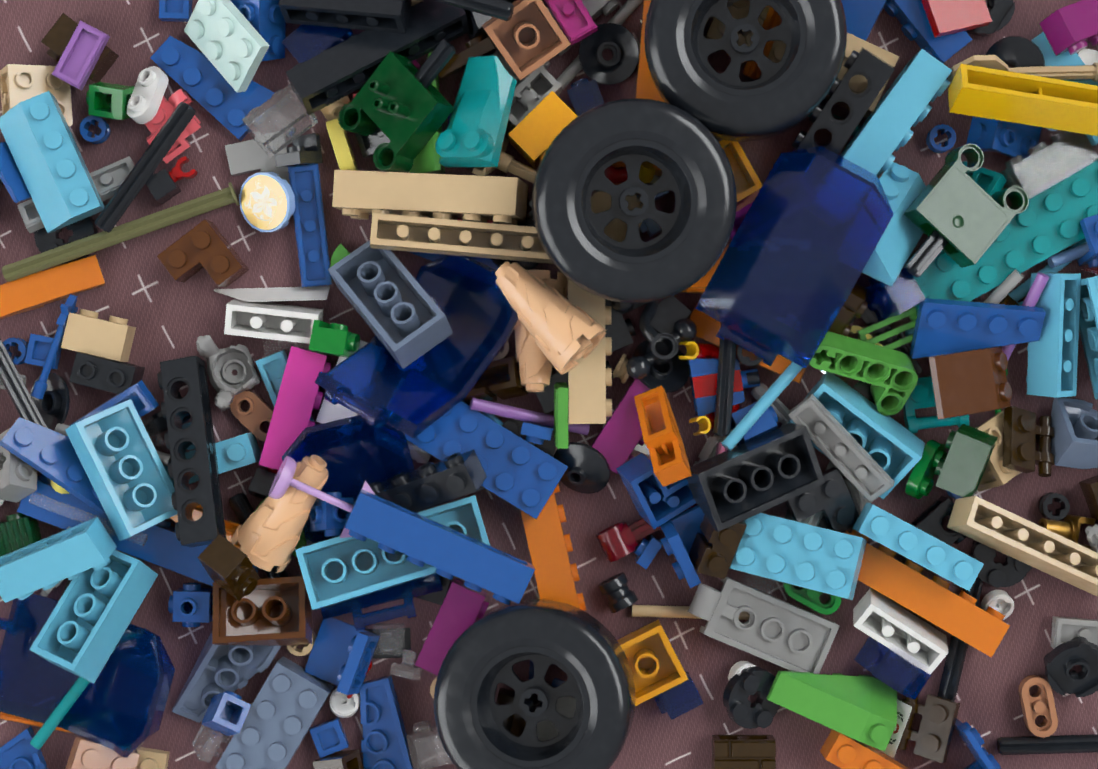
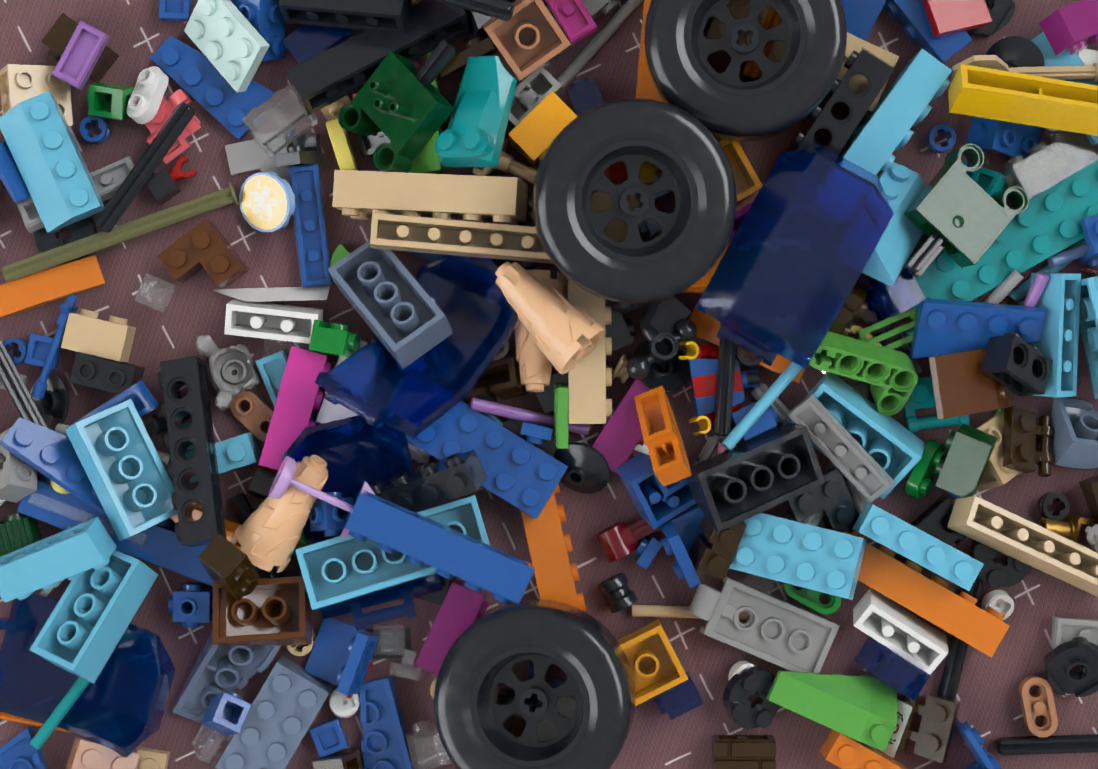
black dish [579,23,639,85] -> none
none -> clear tile [134,273,176,313]
none -> black brick [981,333,1053,396]

